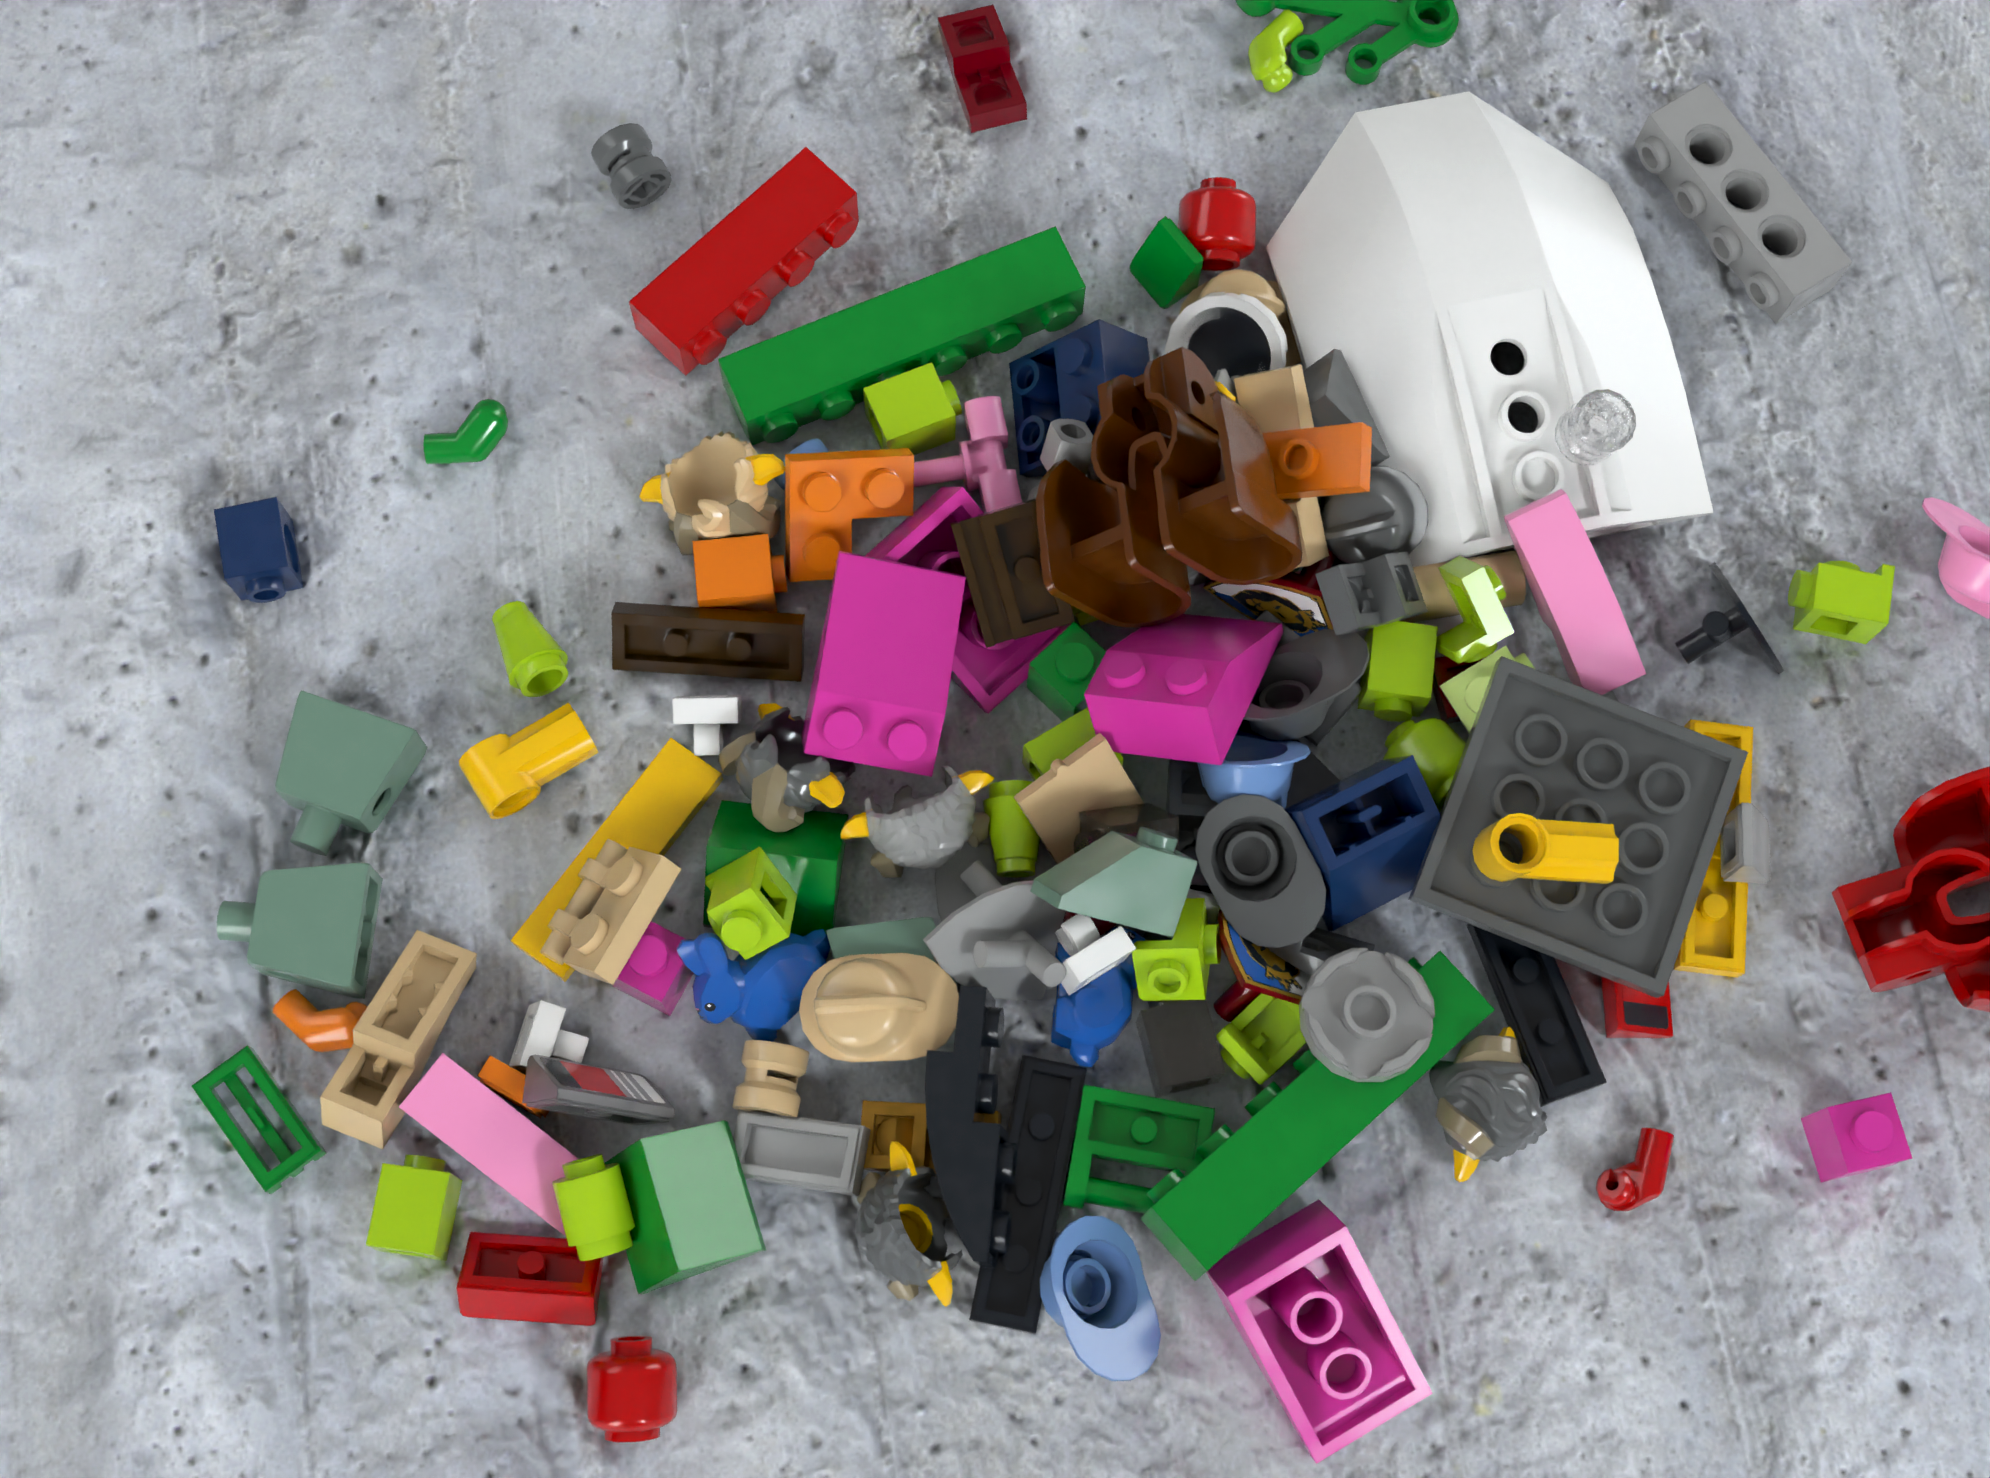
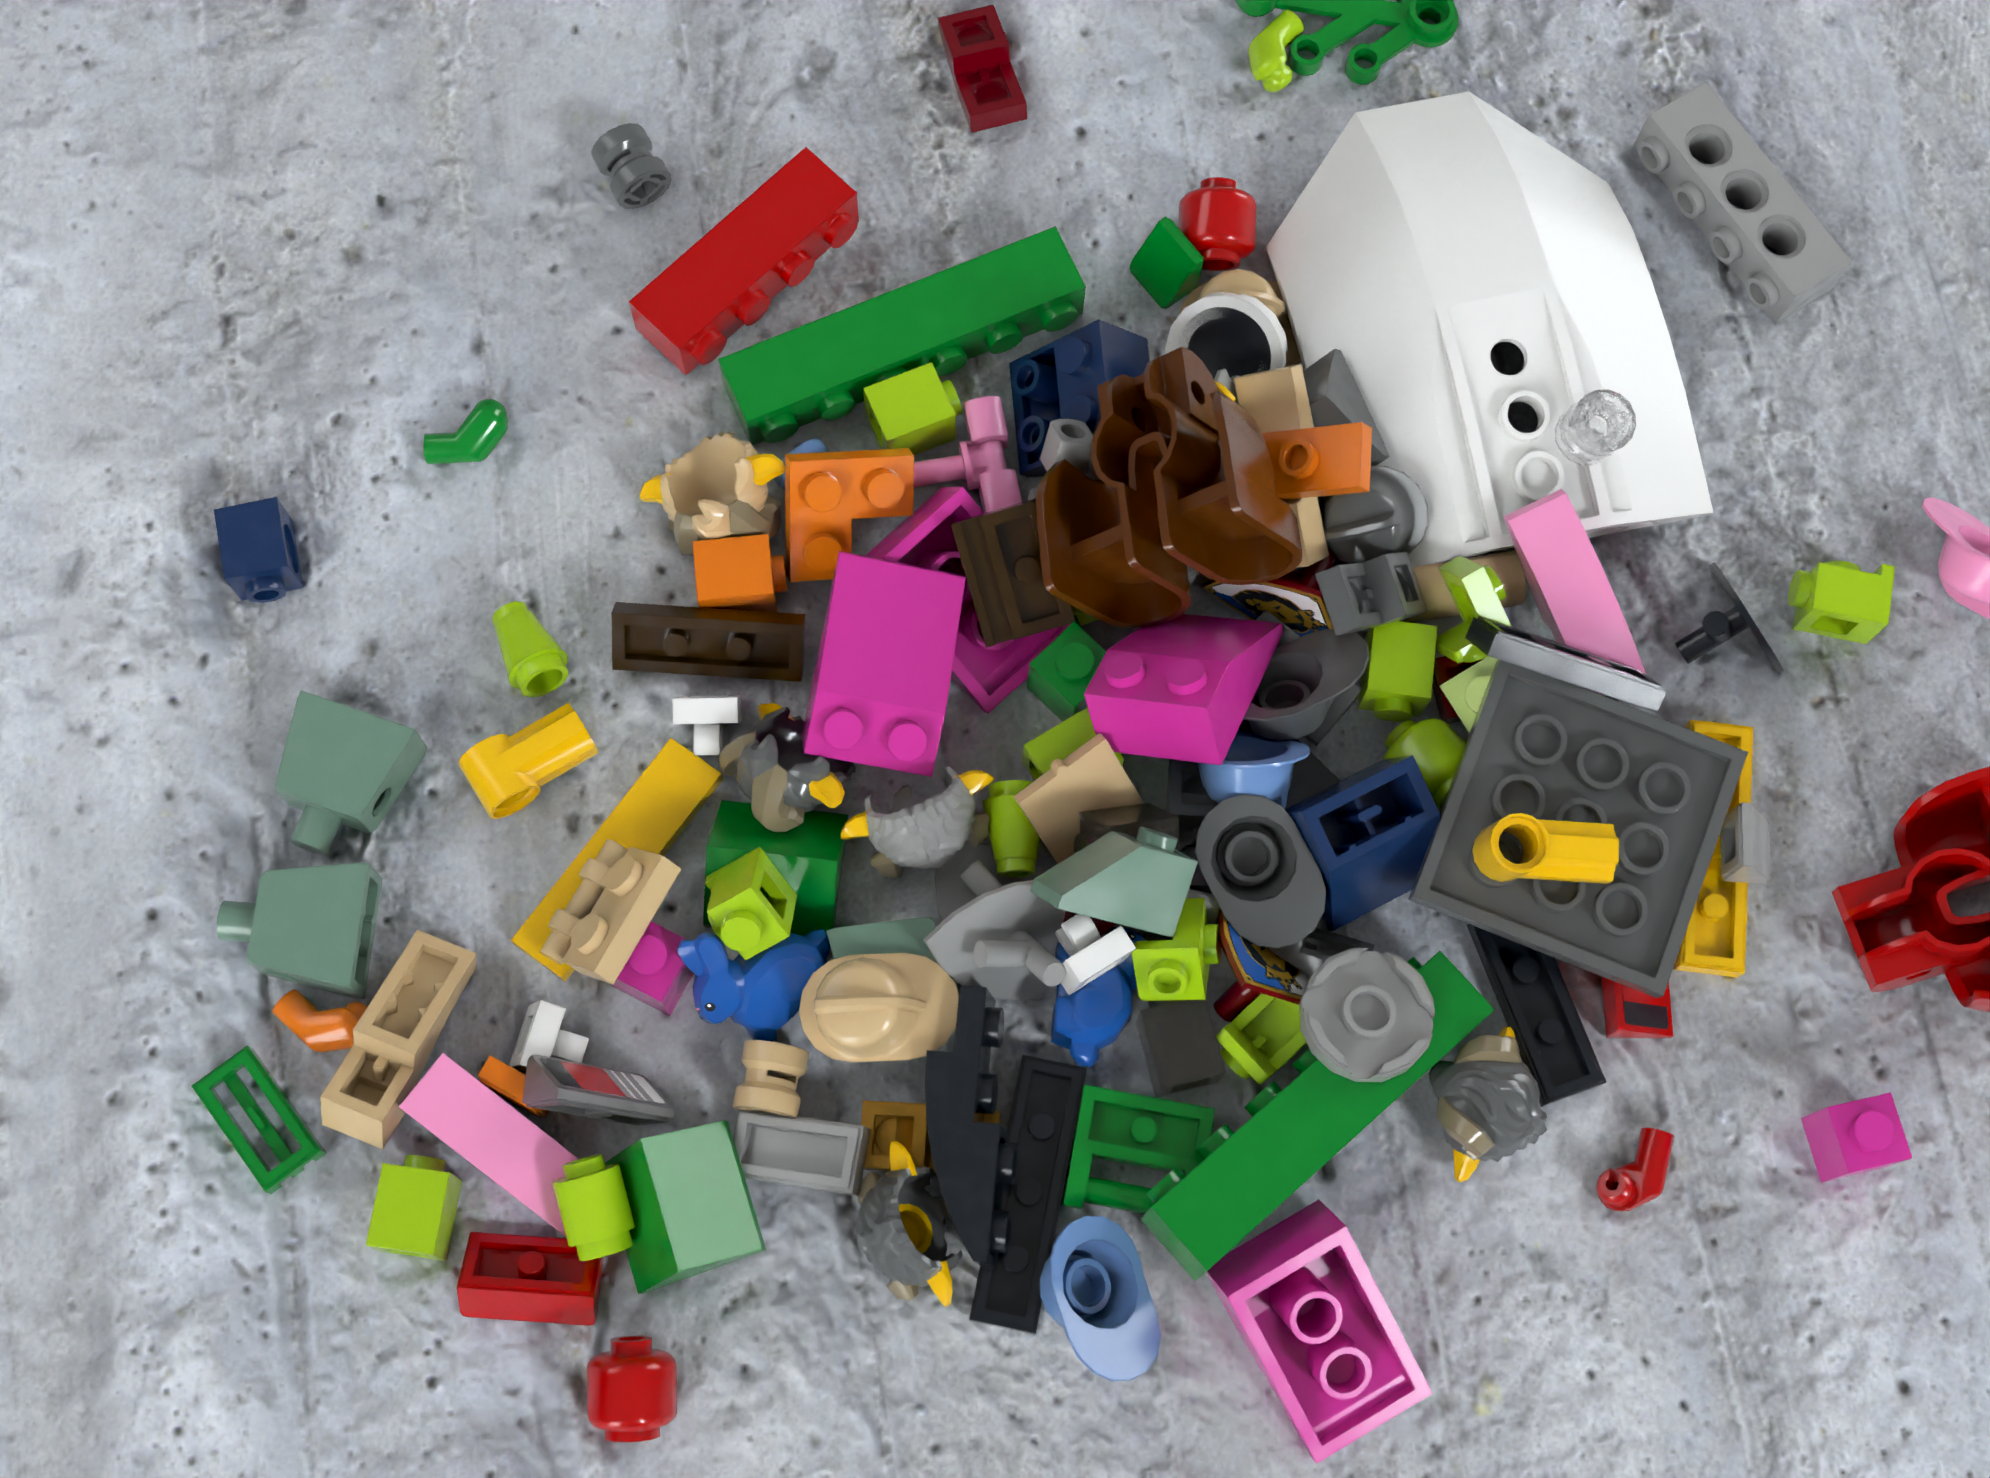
none -> tile [1465,616,1667,713]

